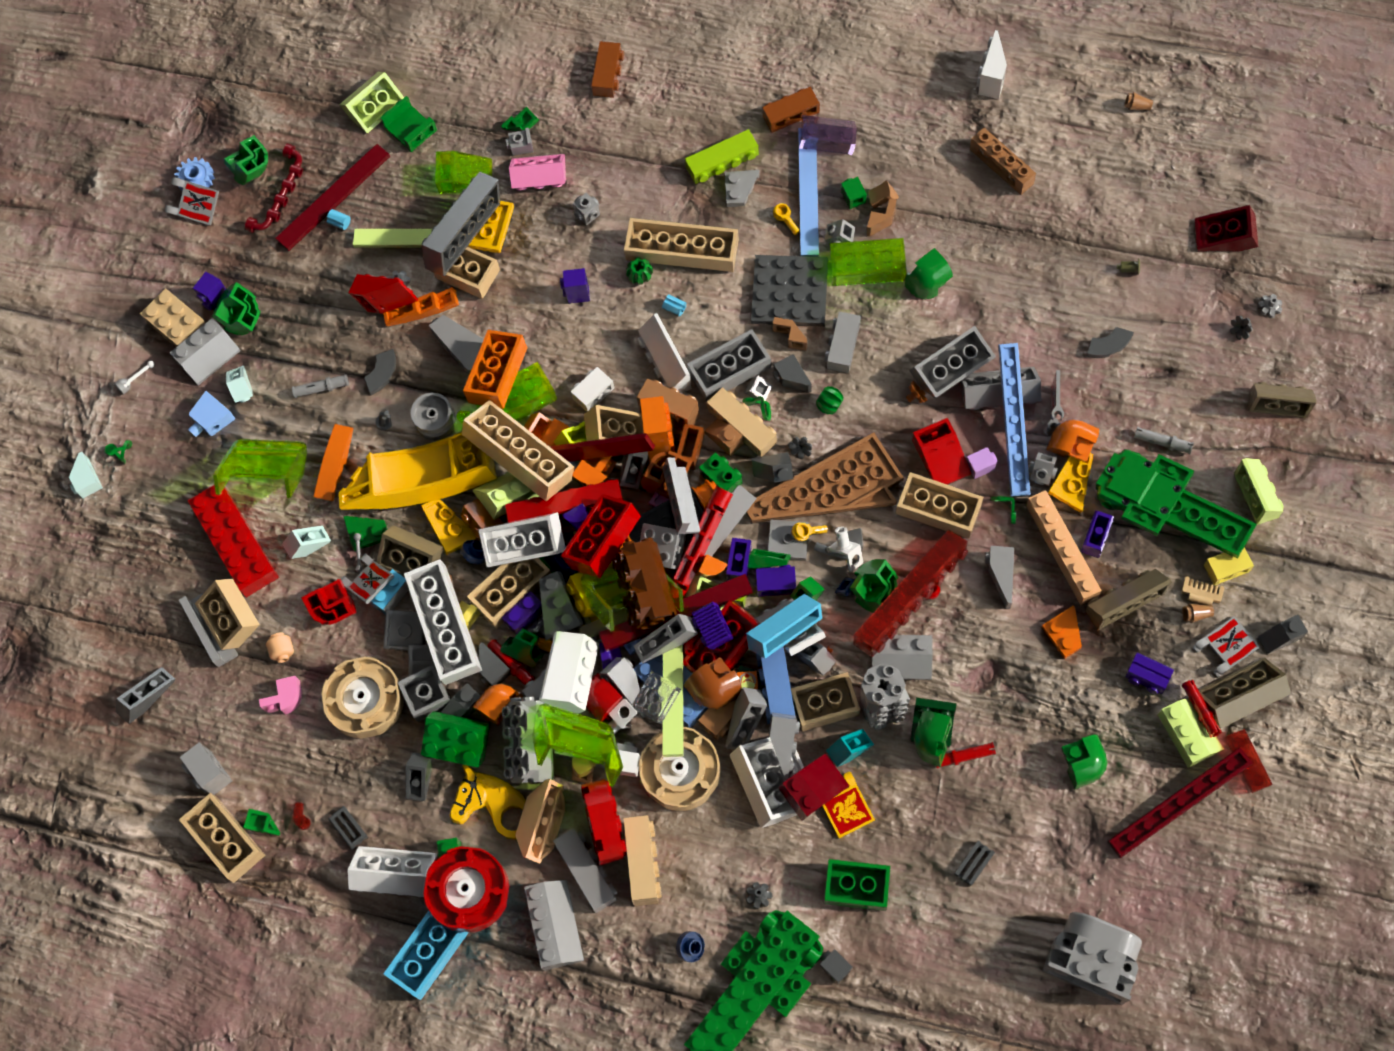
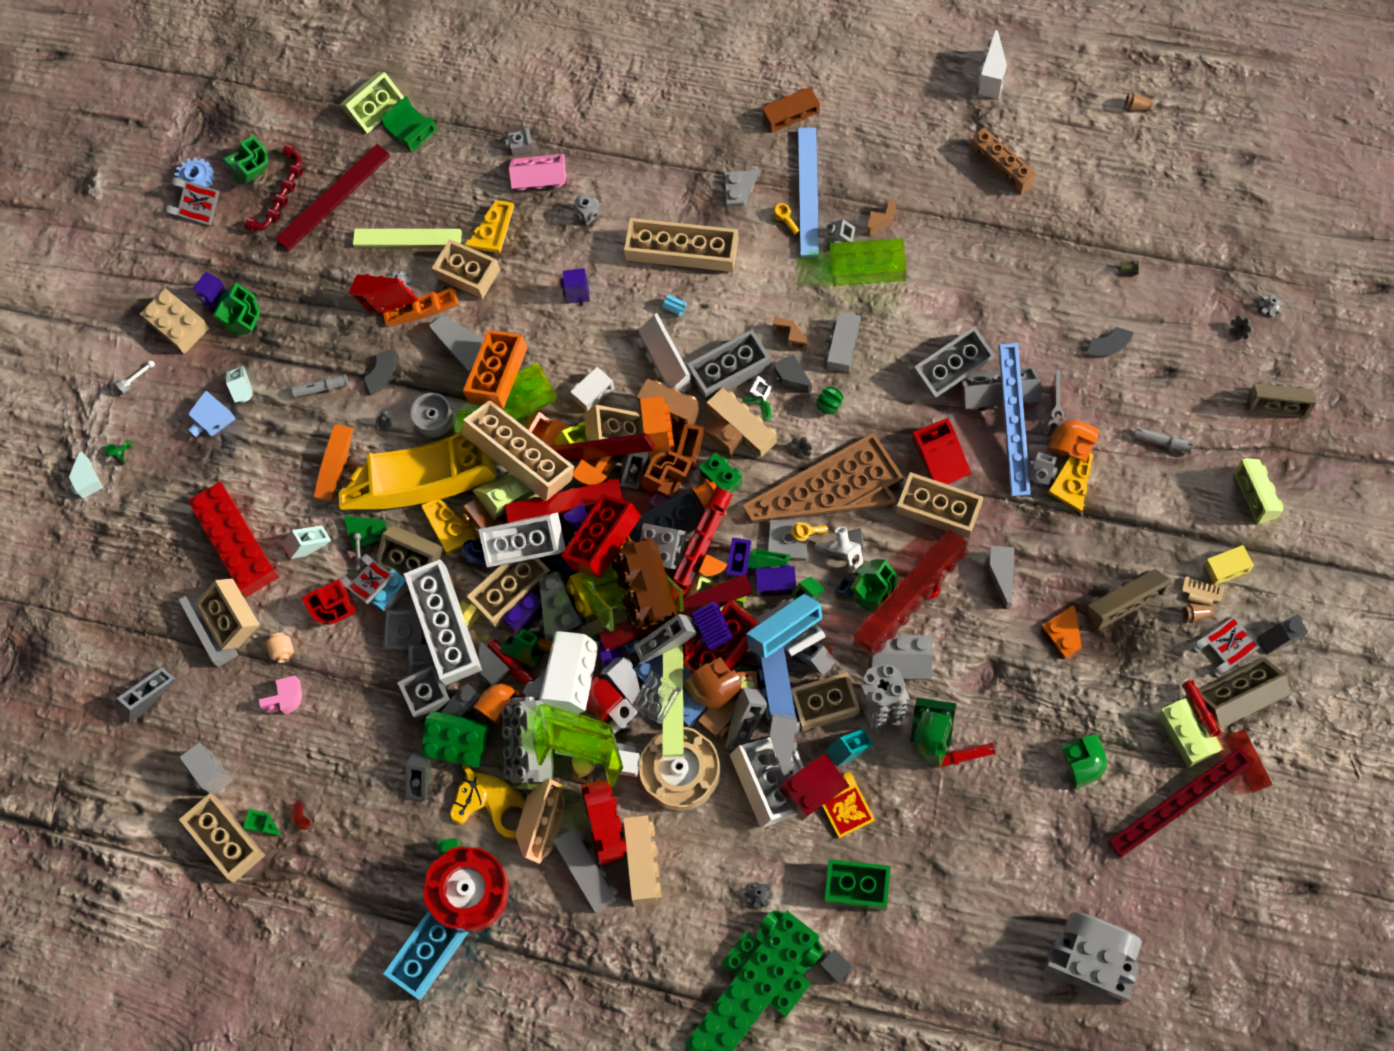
light grey slope [170,318,241,386] -> none
clear neon green windscreen [213,439,307,498] -> none
tan piece [322,657,404,739] -> none
medium azure piece [326,209,351,230] -> none
dark grey tile [328,806,368,850] -> none
white slope [348,846,437,897] -> none
dark grey brick [421,172,500,277] -> none
clear neon green slope [435,151,492,194] -> none
green slope [501,106,539,131] -> none
light grey slope [524,880,584,971] -> none
dark orange brick [591,41,624,98] -> none
green piece [626,257,653,285] -> none
panel [663,458,700,534] -> none
dark blue plate [676,931,705,962] -> none
lime brick [685,129,759,184] -> none
light grey panel [704,485,757,556] -> none
dark grey plate [751,255,828,327] -> none
dark grey slope [751,452,794,482] -> none
clear purple slope [799,115,857,155] -> none
green brick [841,177,867,209] -> none
medium nougat tile [868,180,899,209] -> none
green brick [904,248,953,300] -> none
dark orange plant [906,381,928,403] -> none
dark grey tile [954,841,995,886] -> none
lavender brick [966,447,997,479] -> none
green piece [990,496,1016,524] -> none
light nougat brick [1026,490,1102,605] -> none
dark purple brick [1081,510,1114,558] -> none
green piece [1095,449,1257,559] -> none
dark purple brick [1125,652,1174,695] -> none
dark red slope [1195,205,1258,251] -> none

